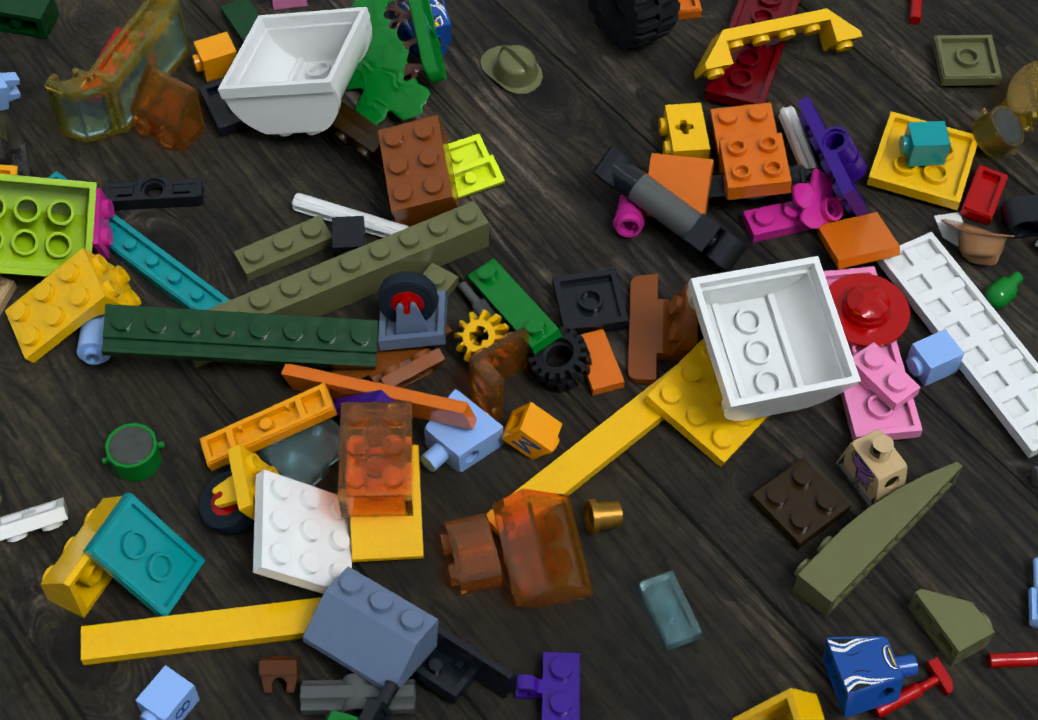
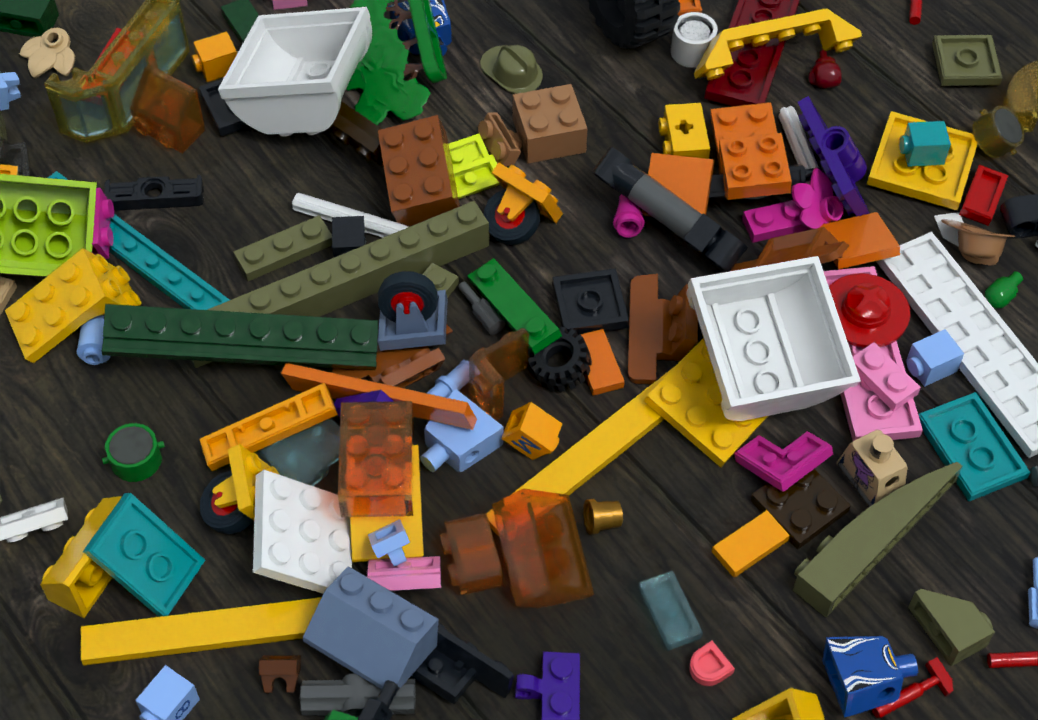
yellow gear [454,309,511,367] -> none
none -> tan plate [20,27,75,79]
none -> bright pink plate [367,556,441,591]
none -> light blue tile [368,519,410,567]
none -> light blue pin [427,360,477,398]
none -> medium nougat piece [478,113,522,166]
none -> plate [484,162,563,245]
none -> medium nougat brick [513,84,588,164]
none -> white piece [671,12,718,68]
none -> coral tile [689,640,735,686]
none -> light orange tile [712,510,790,578]
none -> dark orange plate [731,227,849,271]
none -> dark pink tile [734,431,833,492]
none -> dark red piece [808,50,842,89]
none -> teal tile [918,392,1031,502]

